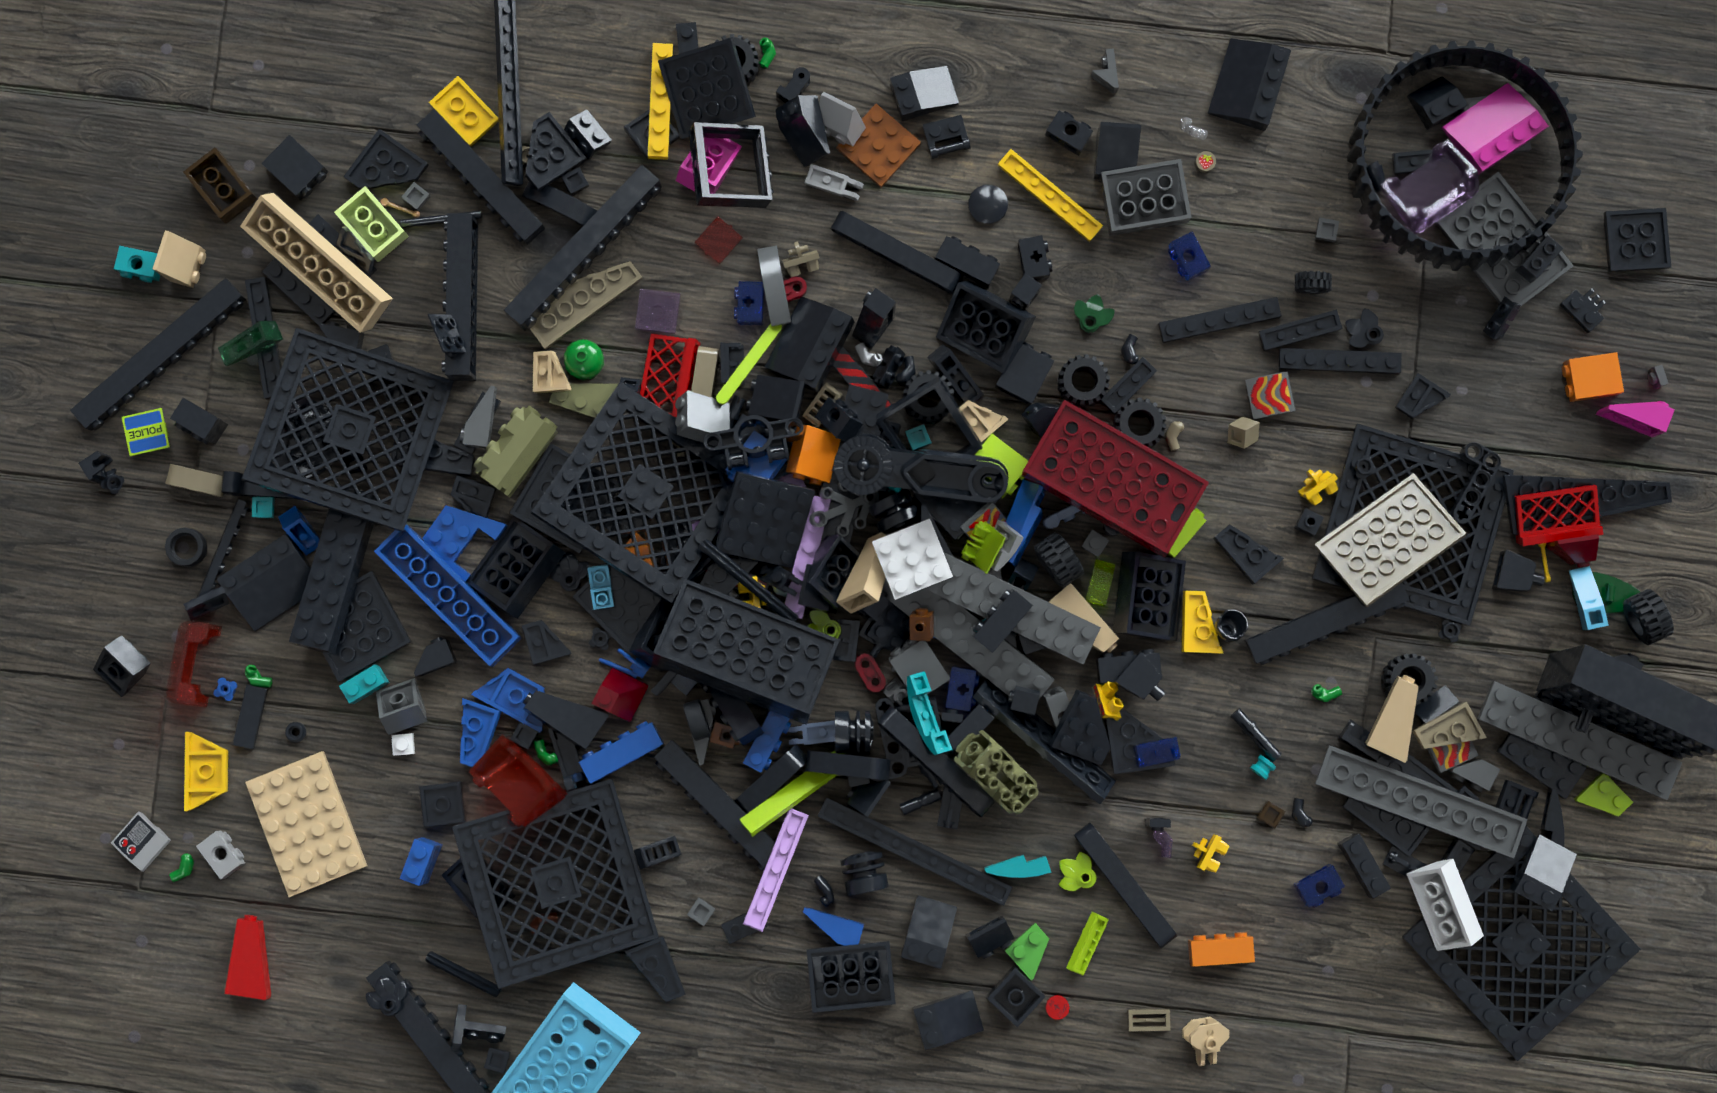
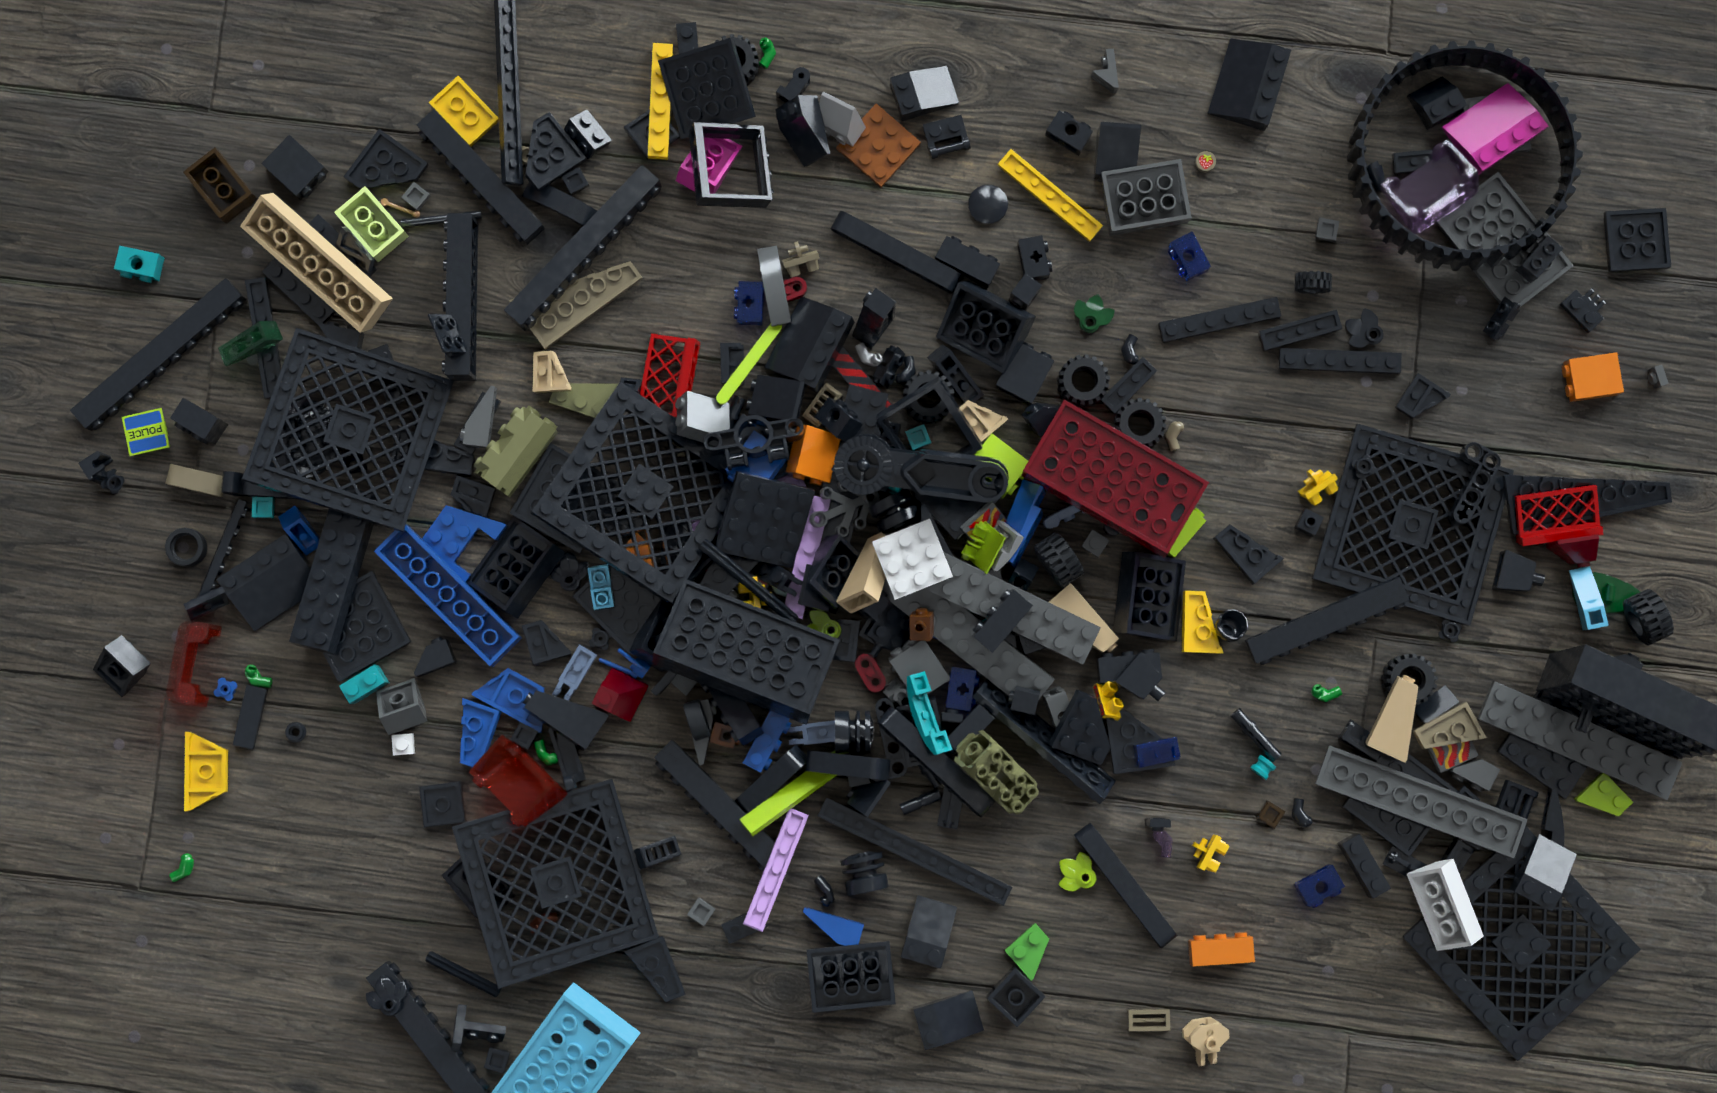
slope [111,811,171,872] -> none
tan slope [153,230,206,288] -> none
light grey brick [196,831,245,879] -> none
red slope [224,915,271,1000] -> none
tan plate [245,751,367,897] -> none
blue brick [400,837,443,886] -> none
green cylinder [564,339,604,380] -> none
blue brick [579,721,664,784] -> none
clear purple plate [635,289,681,334] -> none
dark tan beam [691,346,719,398] -> none
clear red piece [695,216,743,264] -> none
light grey hinge [805,164,864,201] -> none
black slope [966,915,1015,959] -> none
teal slope [984,854,1051,878] -> none
red piece [1045,995,1070,1020] -> none
lime plate [1066,912,1109,976] -> none
clear neon green slope [1085,559,1116,607] -> none
clear arm [1179,117,1208,140] -> none
dark tan panel [1227,417,1260,449] -> none
slope [1245,372,1296,420] -> none
plate [1315,473,1466,608] -> none
yellow hinge [1538,543,1551,582] -> none
dark pink slope [1596,401,1675,438] -> none
none -> sand blue hinge [552,645,598,701]

